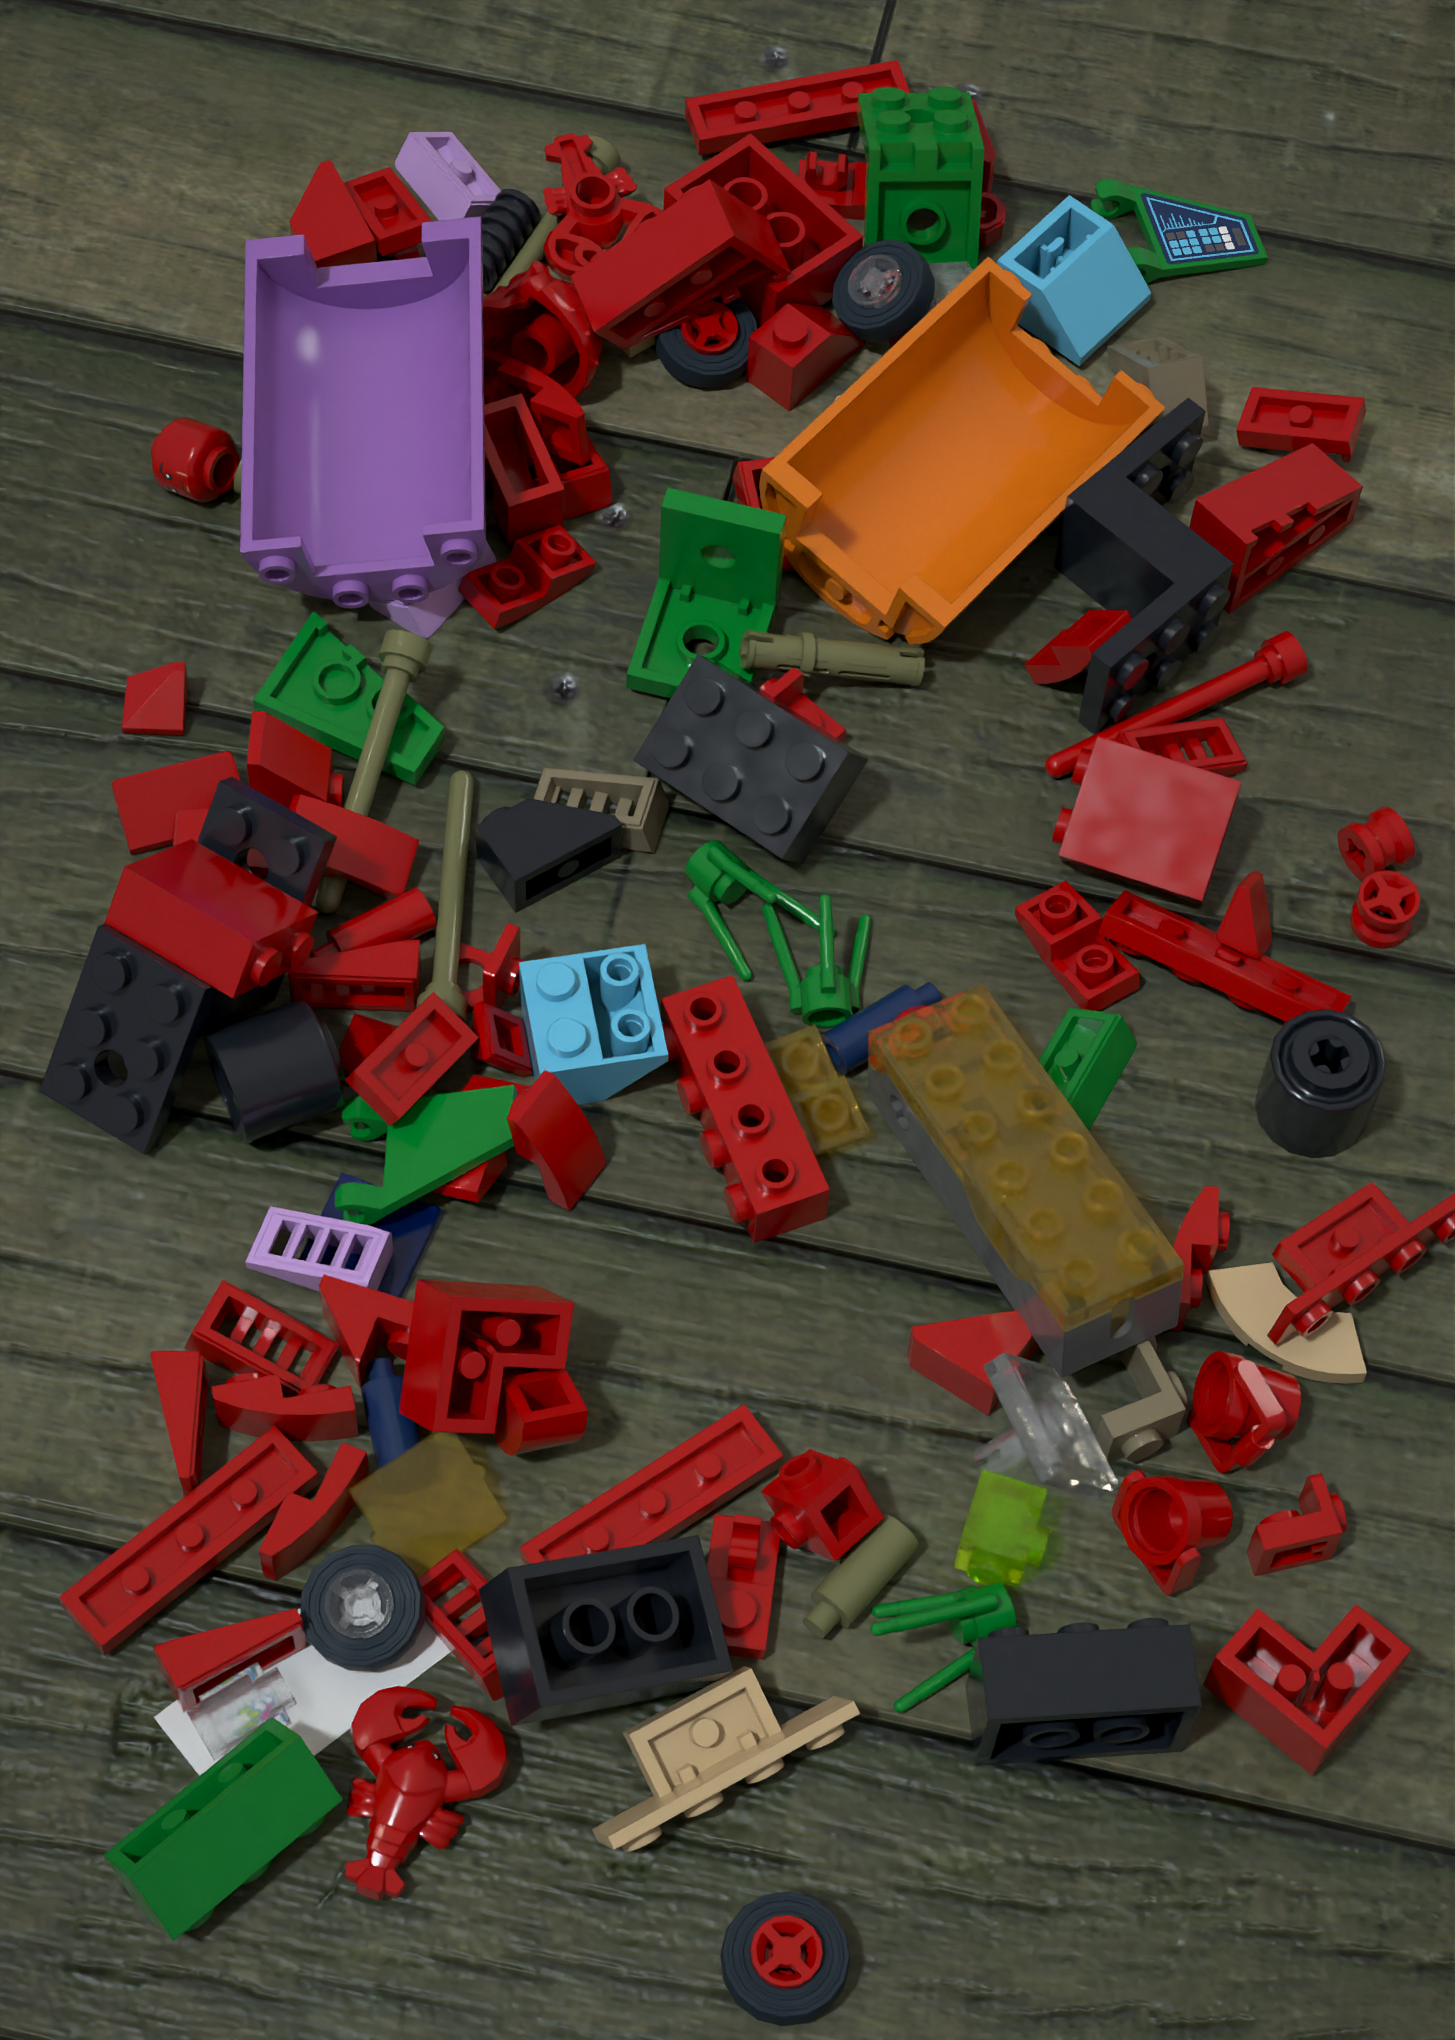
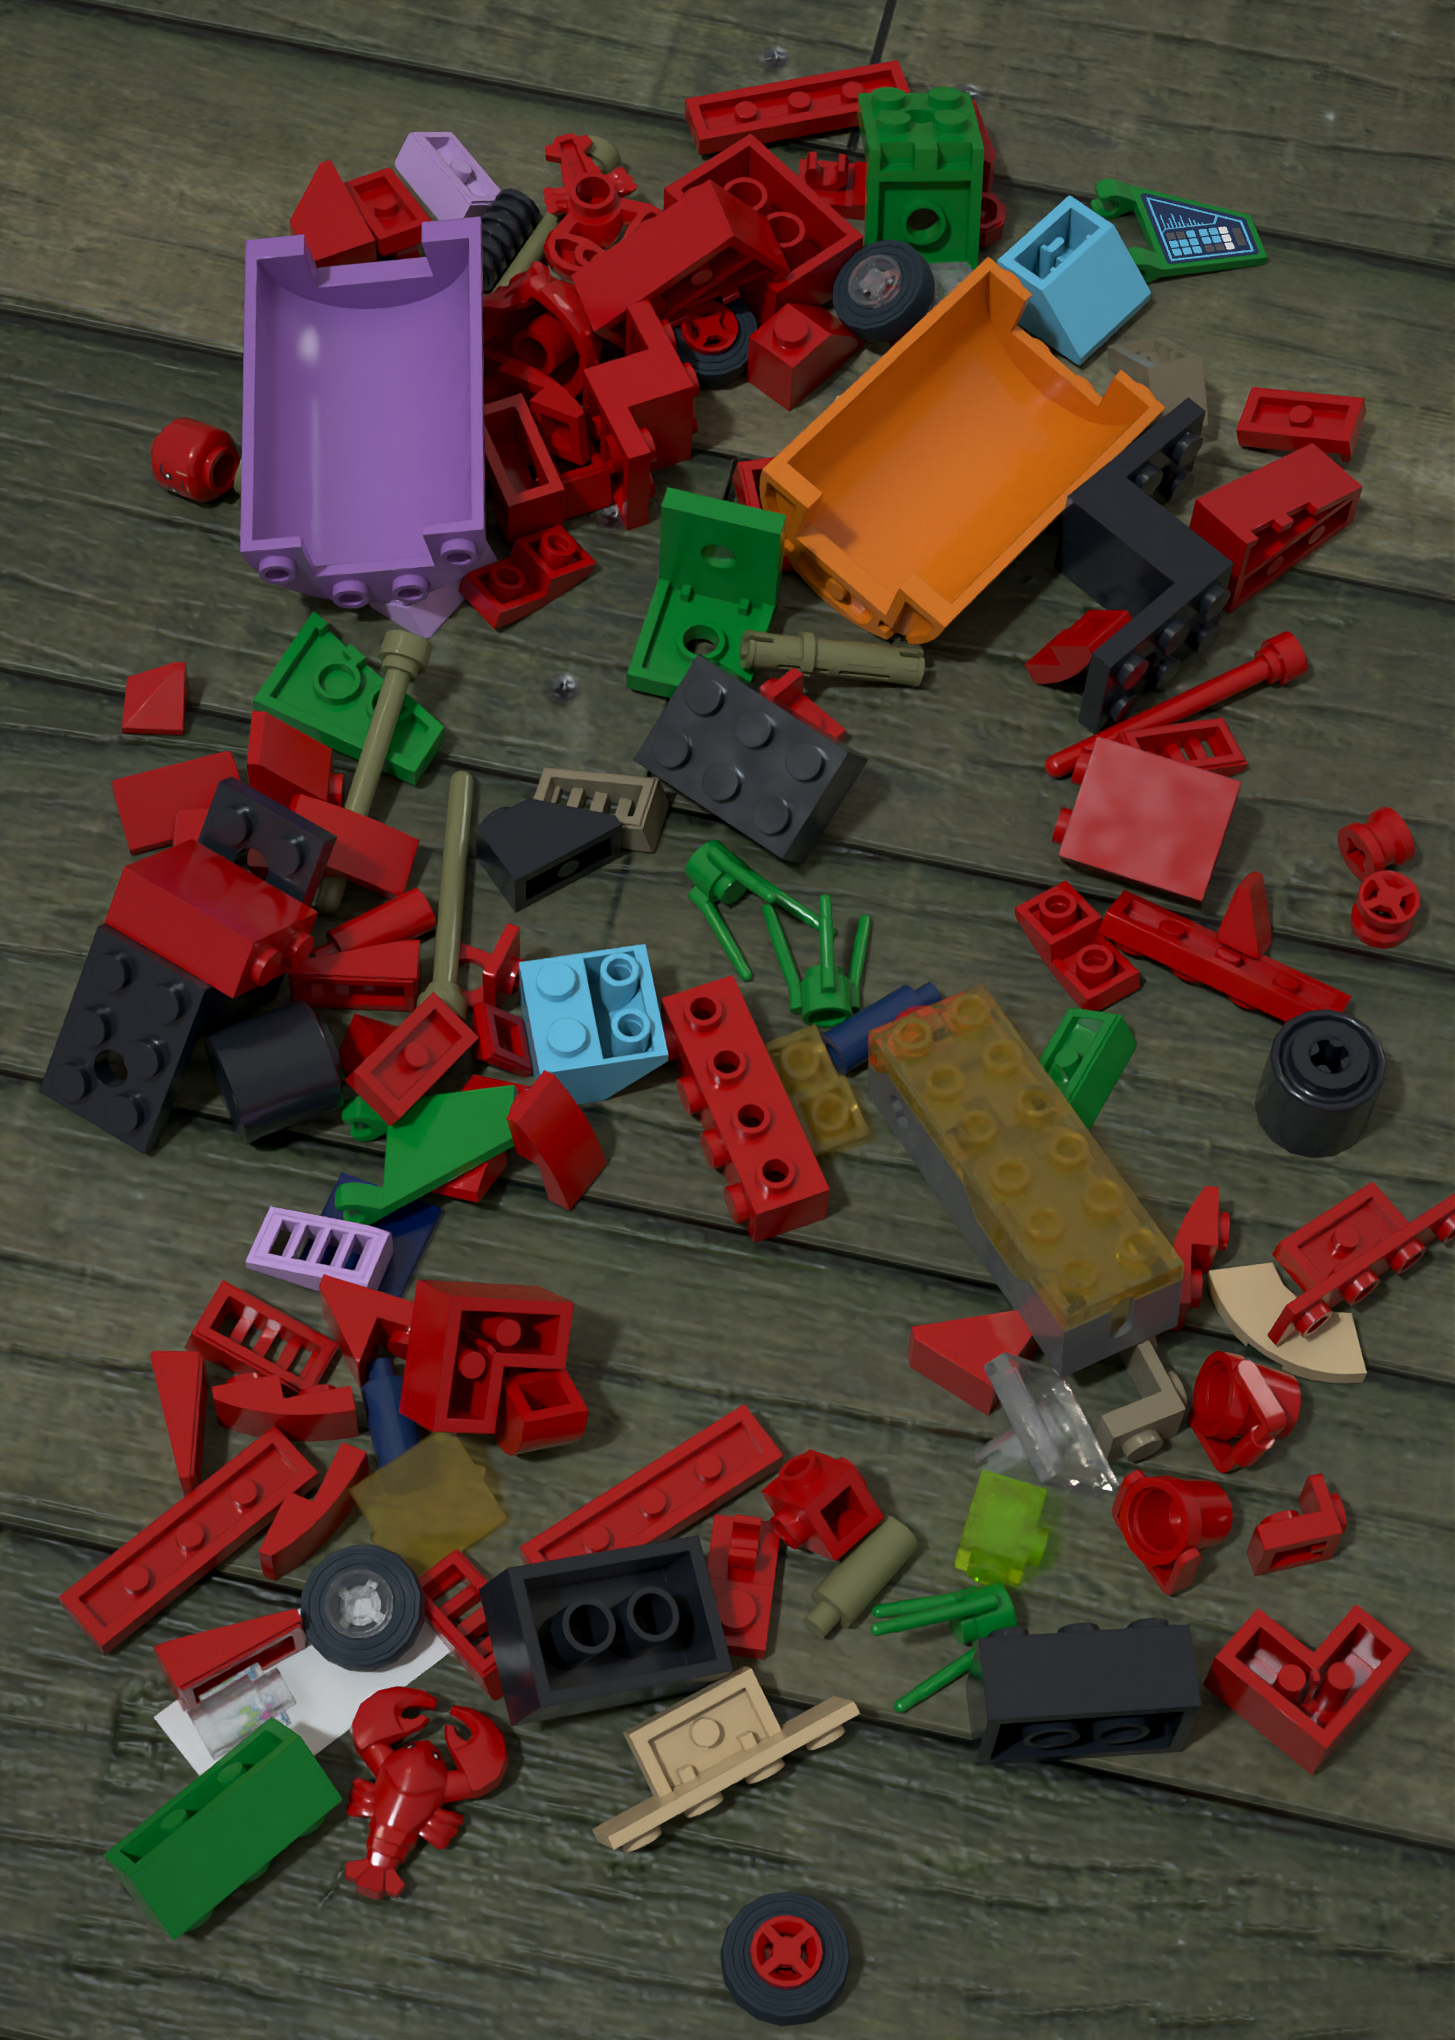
none -> red bracket [583,299,700,531]

